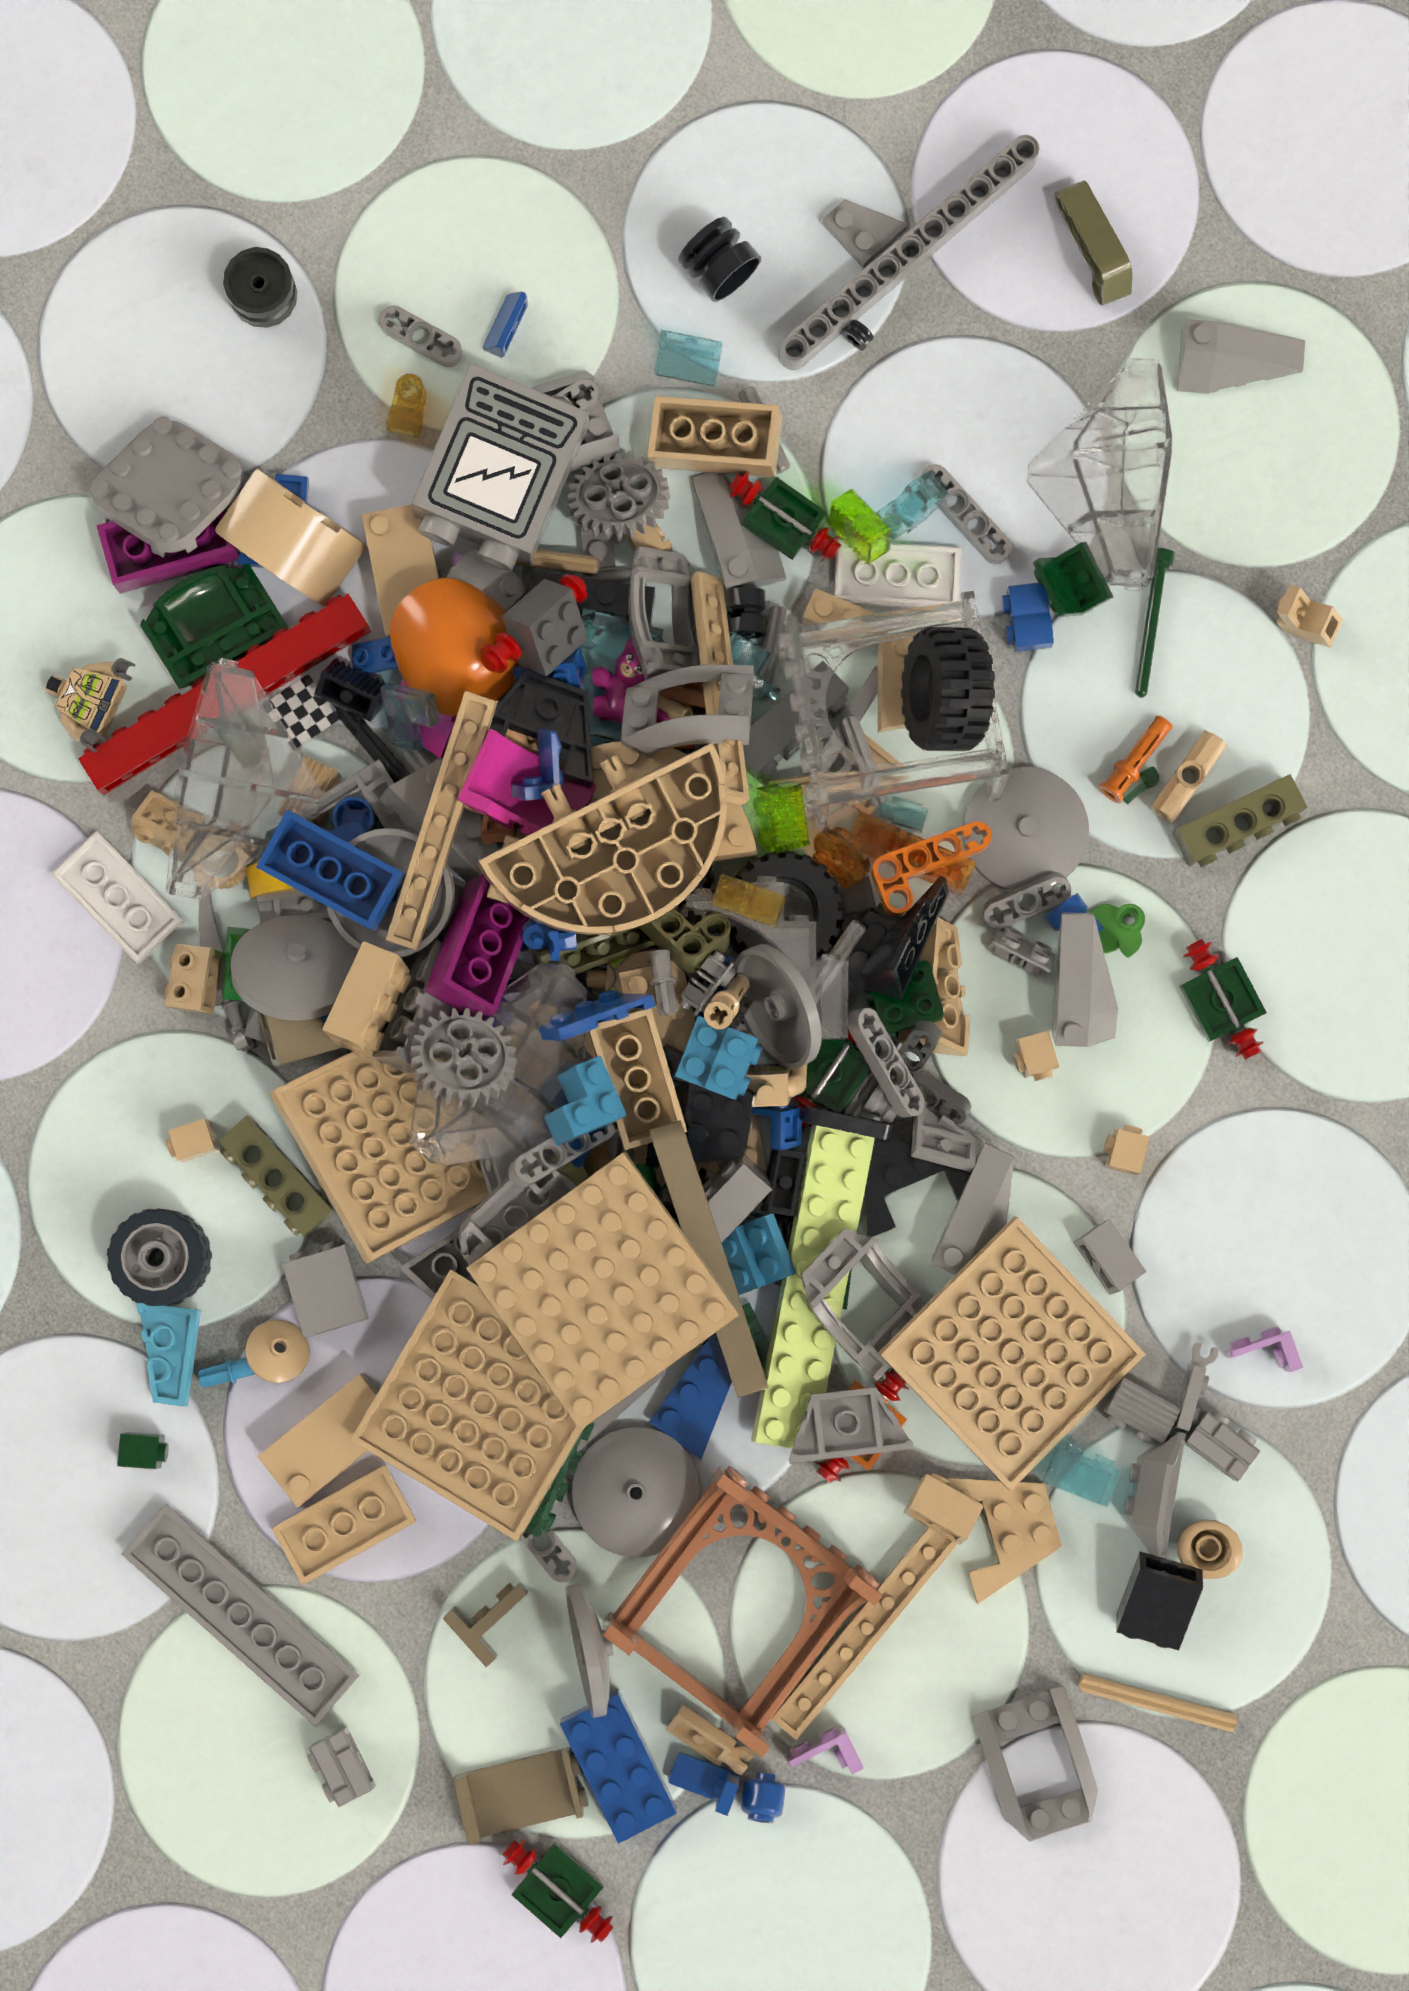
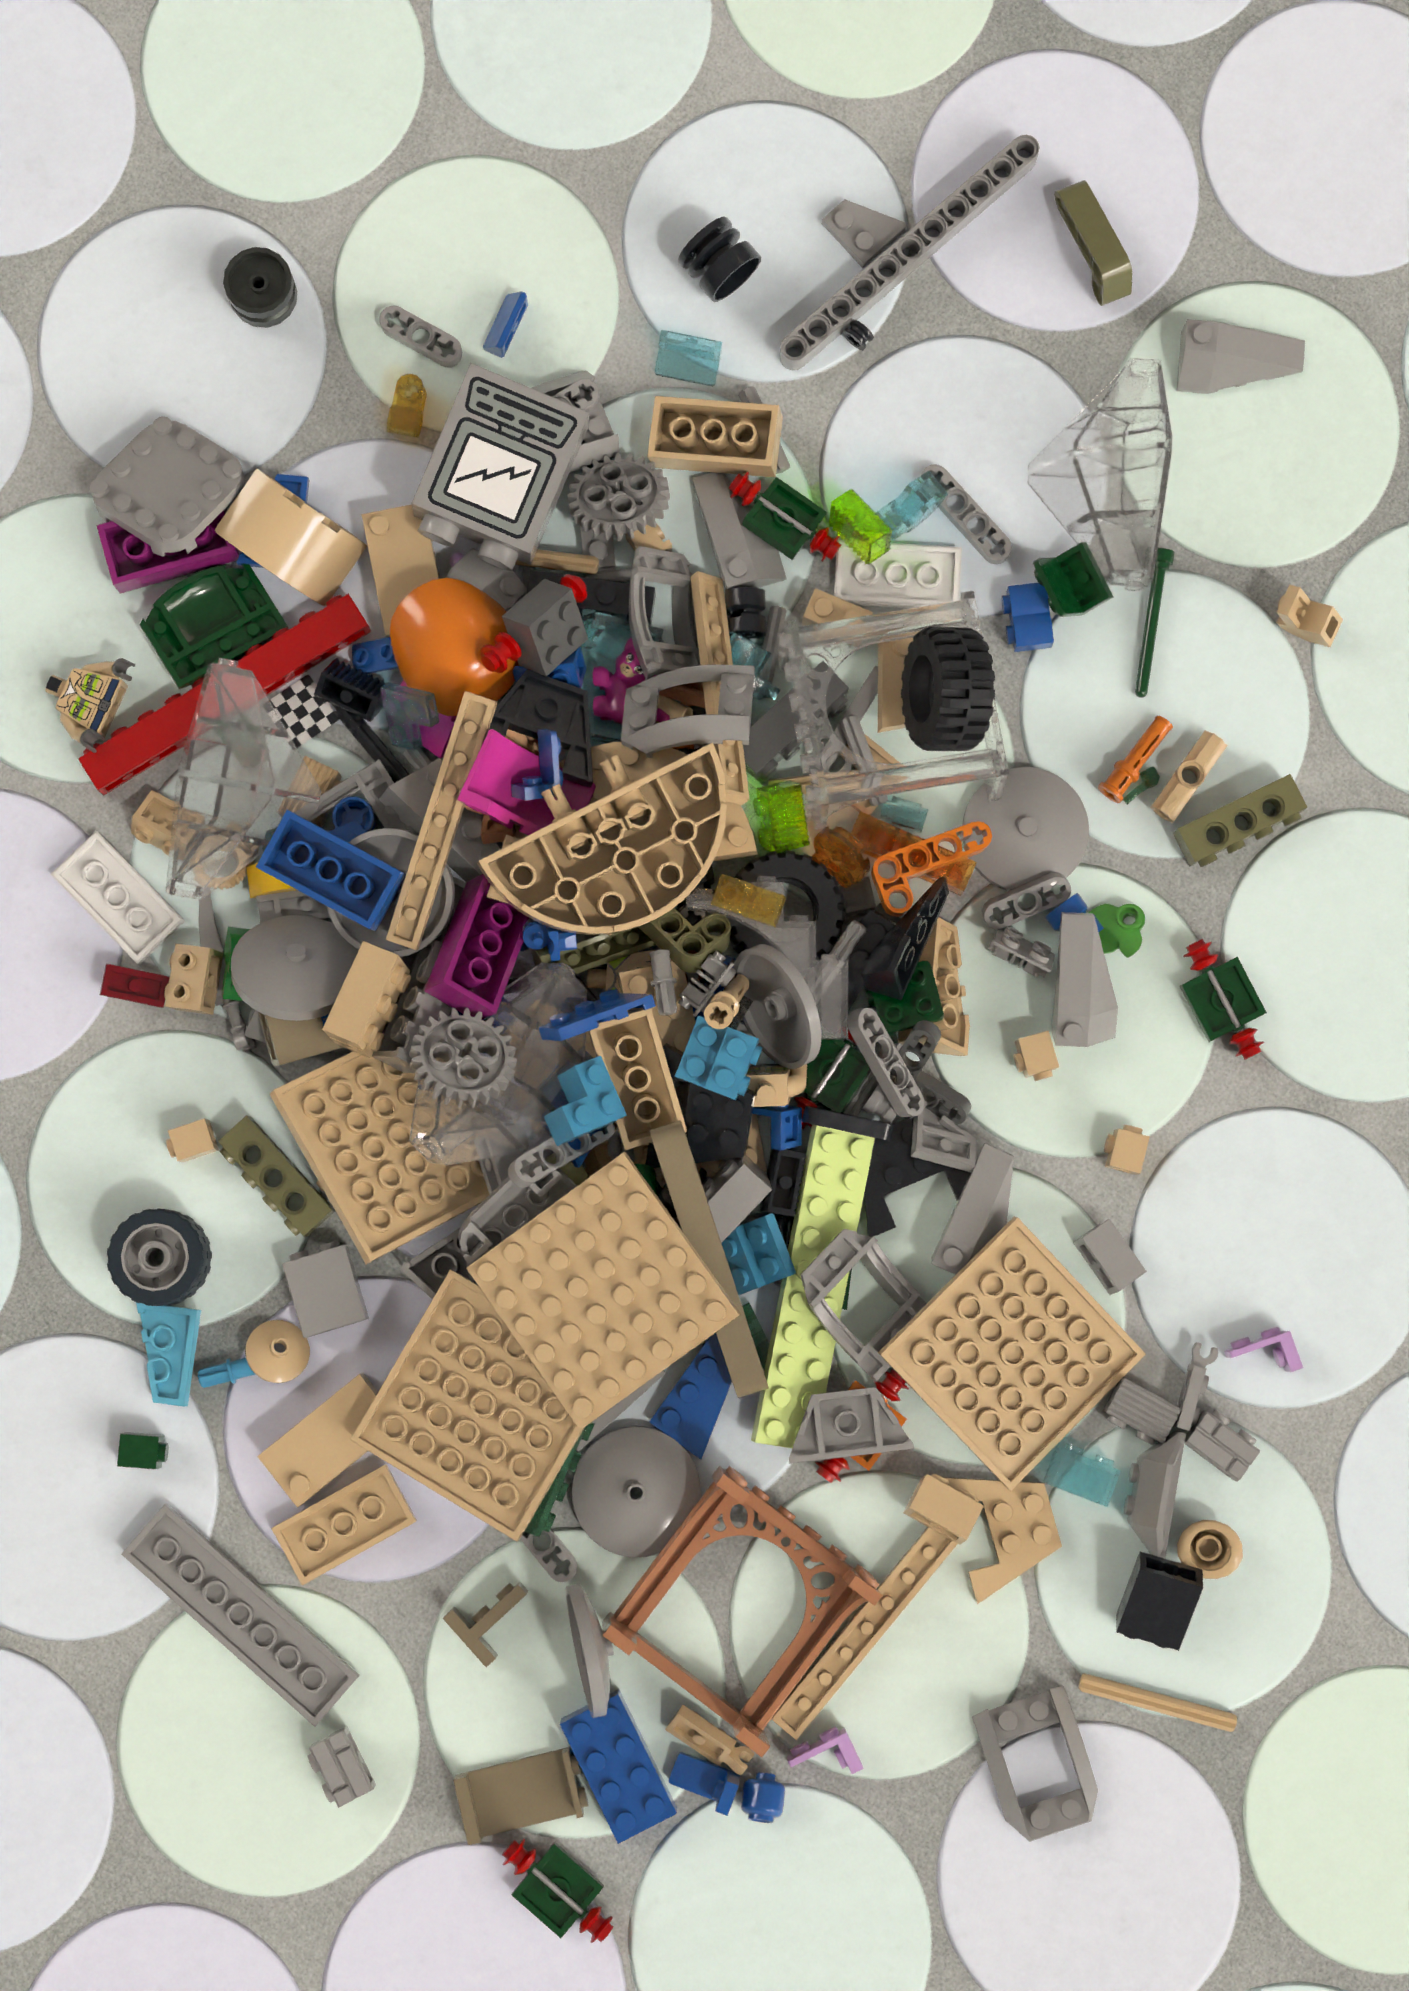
none -> dark red plate [99,964,170,1008]

